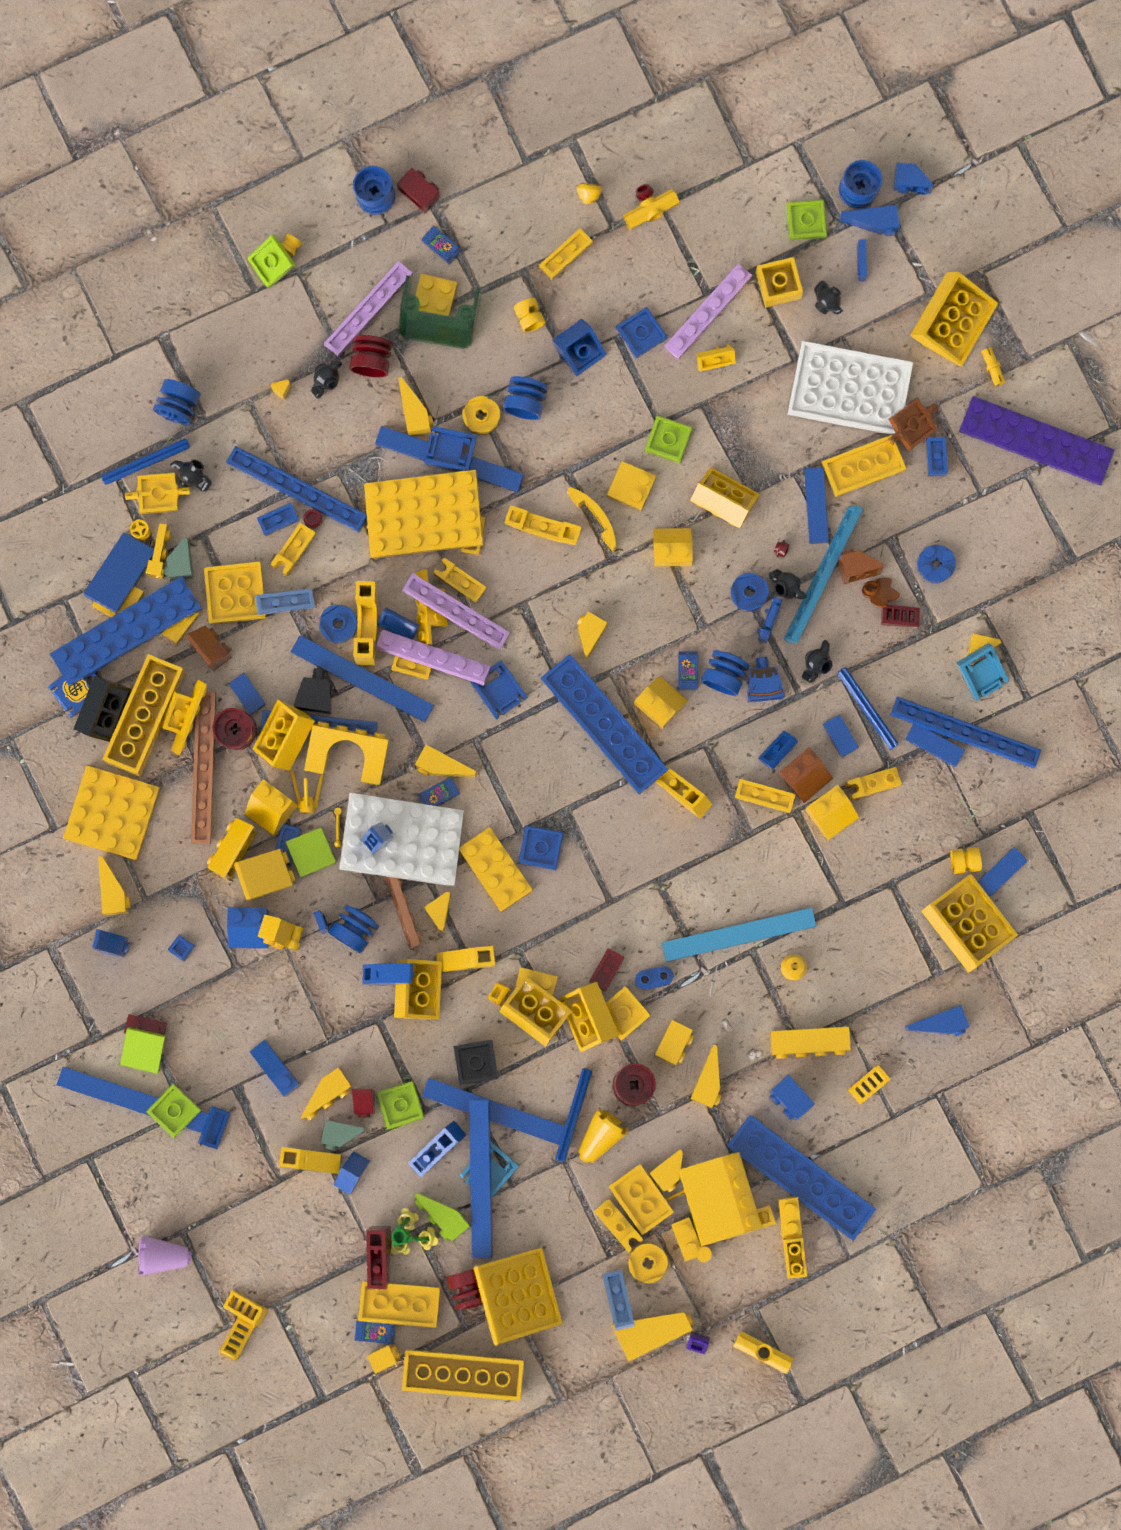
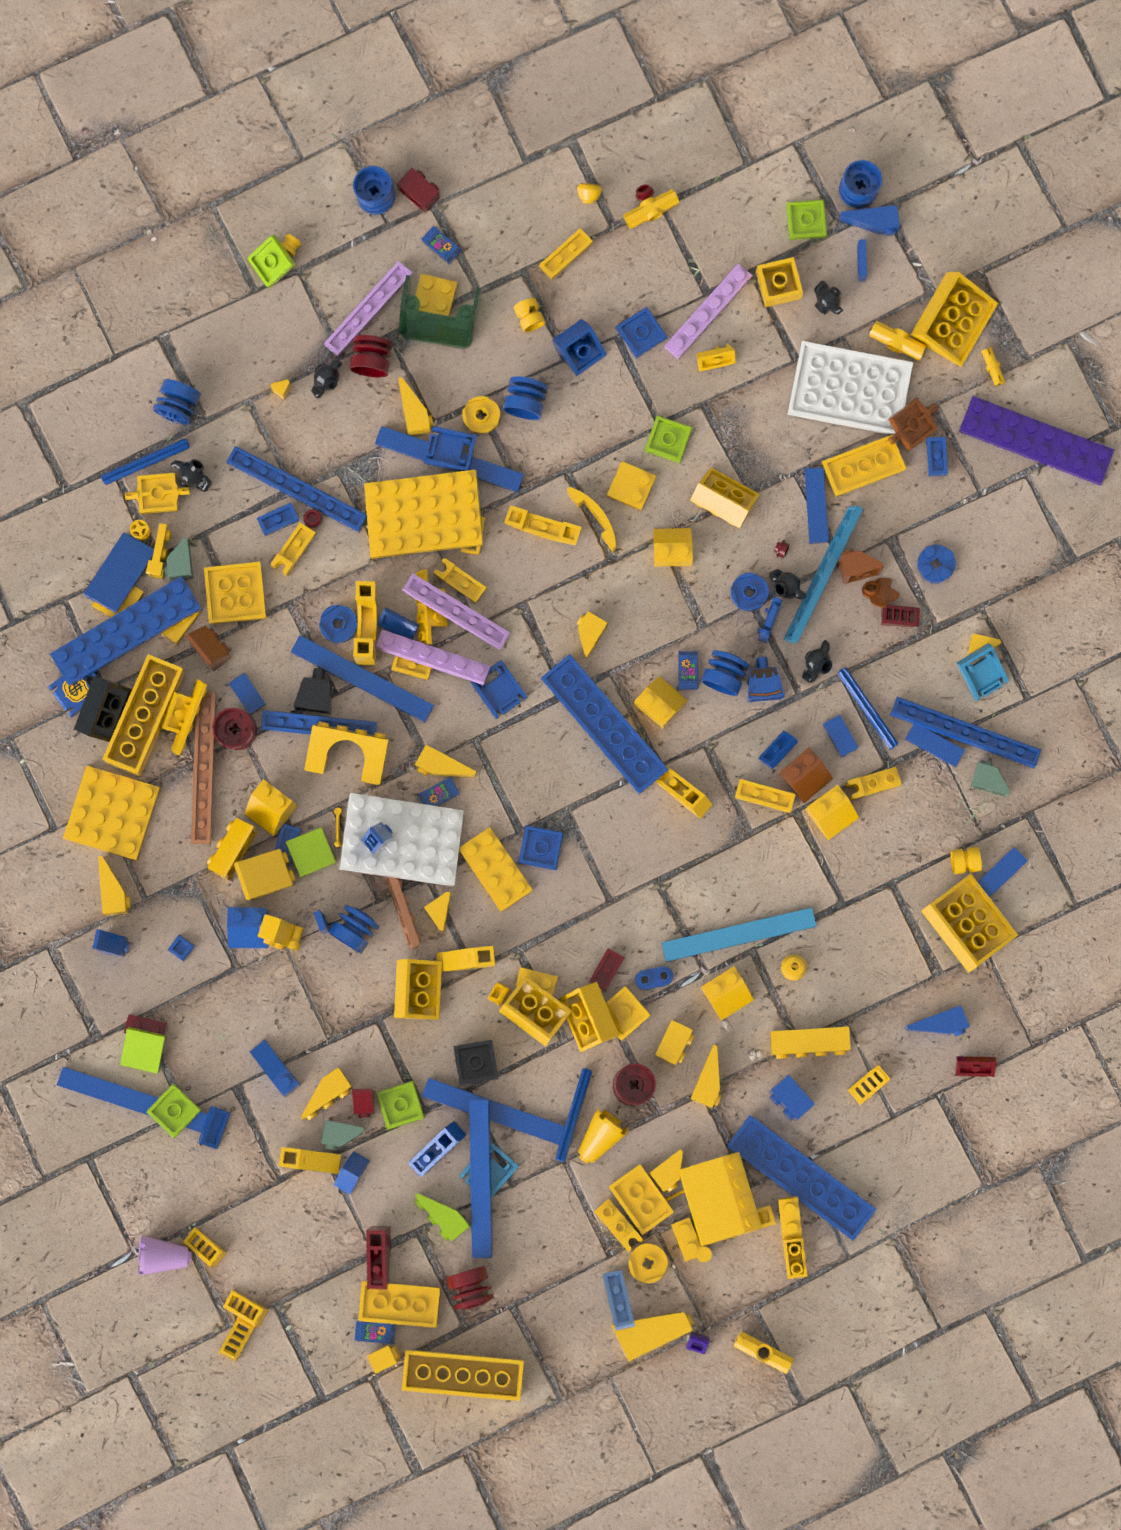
yellow slope [253,699,315,771] -> none
medium blue plate [255,588,315,615] -> none
yellow plant [290,770,324,813] -> none
blue slope [362,964,414,986] -> none
light yellow plant [391,1208,439,1255] -> none
yellow plate [473,1247,563,1345] -> none
blue slope [893,163,933,195] -> none
none -> yellow slope [183,1227,227,1268]
none -> yellow slope [701,966,754,1021]
none -> yellow piece [869,320,927,361]
none -> dark red plate [955,1056,996,1077]
none -> sand green slope [970,761,1010,798]

